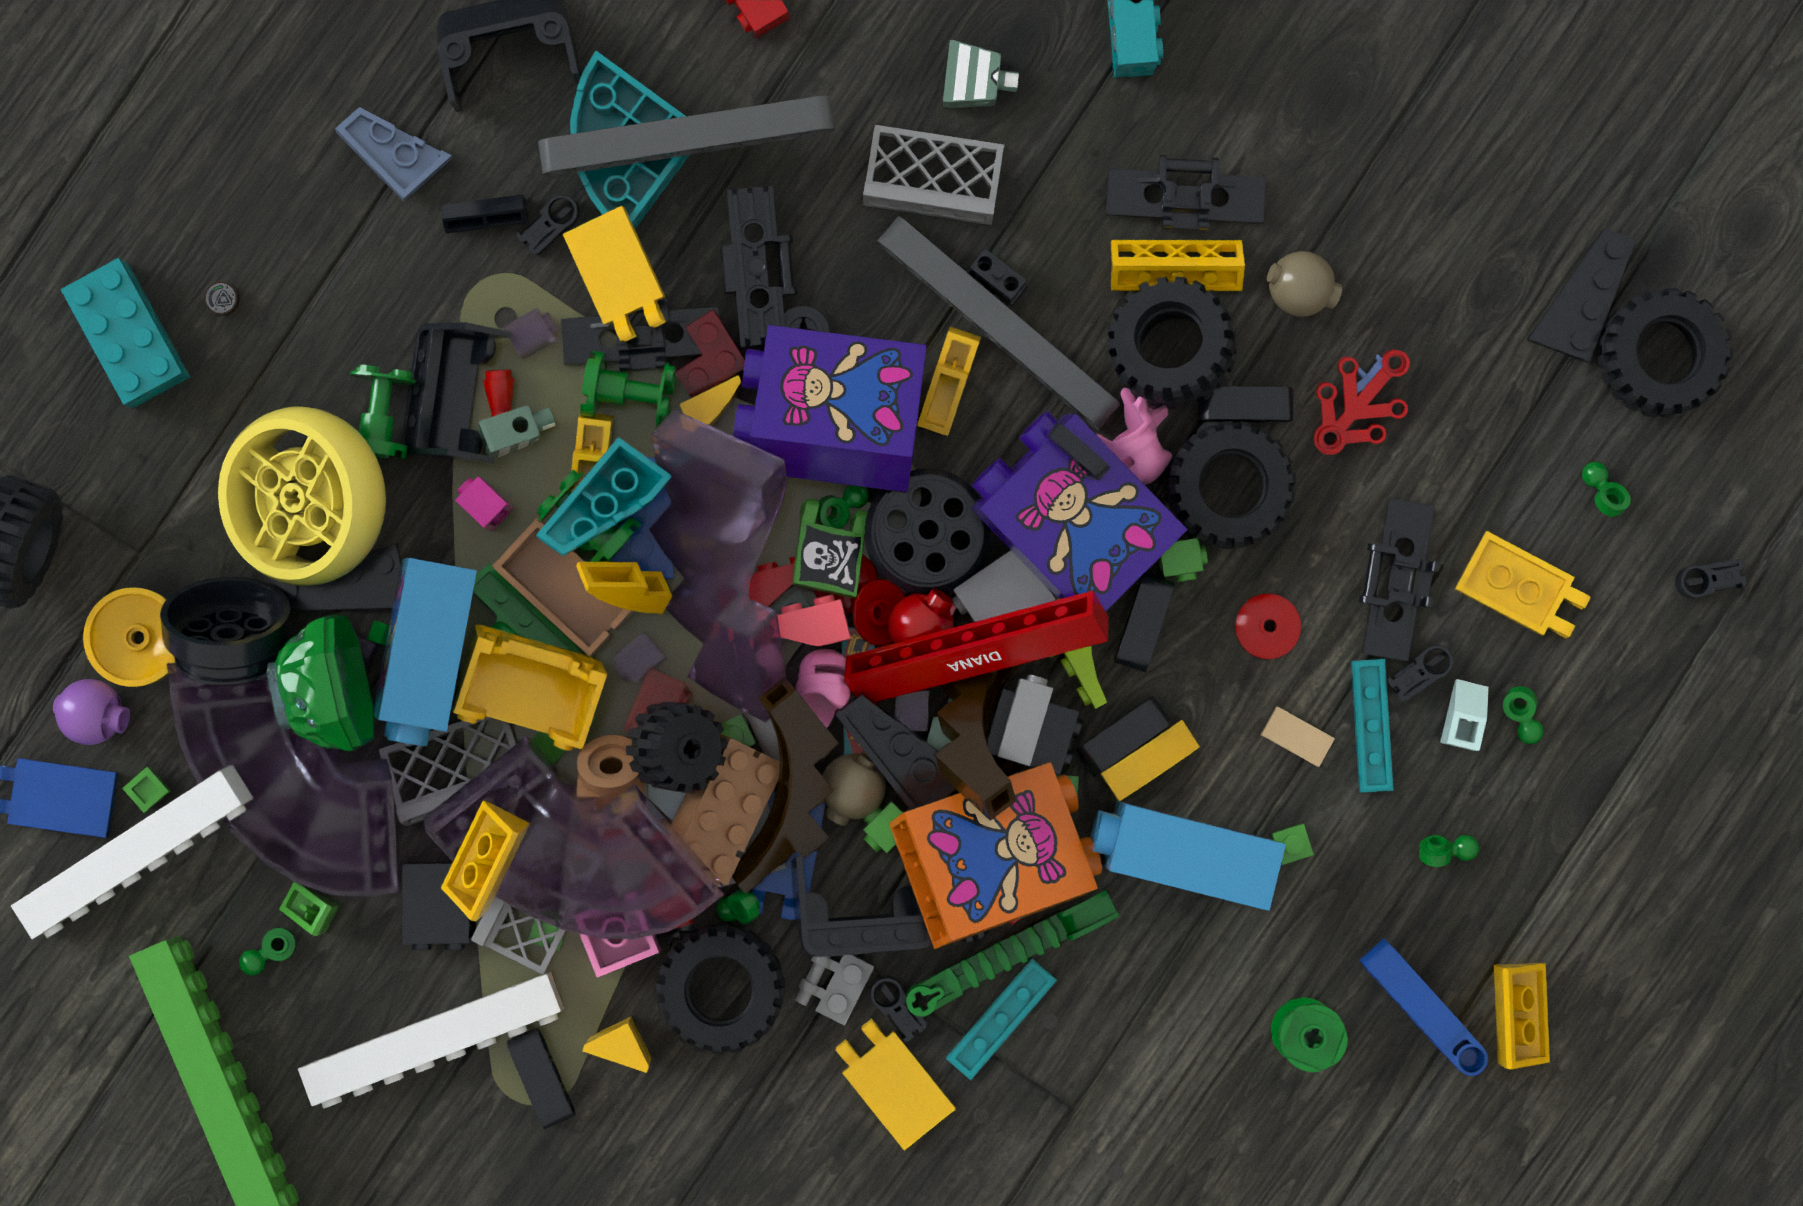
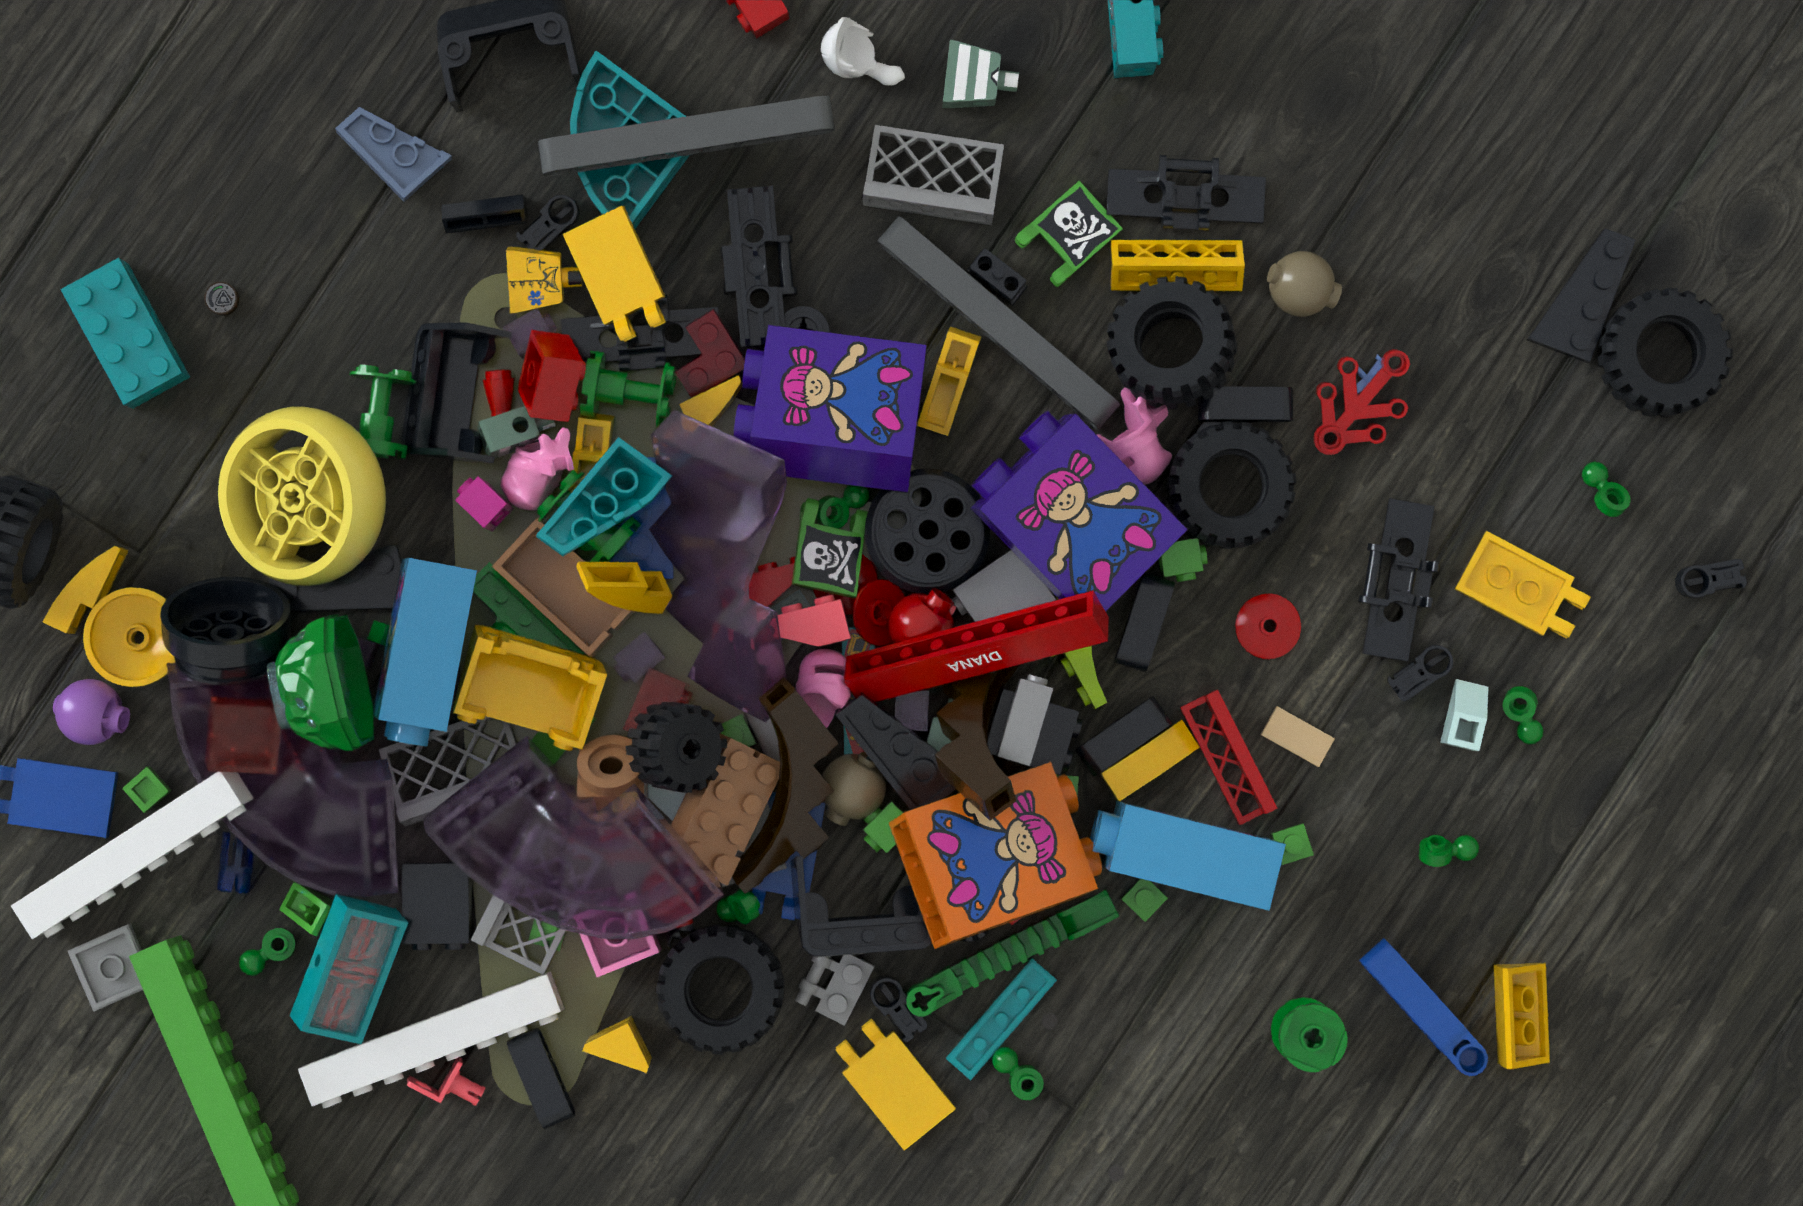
yellow slope [441,801,530,922] -> none
black piece [1045,422,1110,481] -> none
teal tile [1351,659,1394,792] -> none
none -> yellow slope [43,546,129,634]
none -> light grey plate [67,923,143,1012]
none -> clear red piece [205,697,283,774]
none -> clear blue arm [217,831,256,894]
none -> brick [290,894,408,1044]
none -> coral bracket [407,1057,485,1106]
none -> bright pink piece [501,427,574,510]
none -> yellow torso [506,247,582,313]
none -> red brick [517,330,586,422]
none -> white piece [821,17,905,85]
none -> green plate [992,1047,1044,1100]
none -> flag [1014,181,1123,287]
none -> bright green plate [1121,879,1168,922]
none -> red fence [1179,690,1278,825]

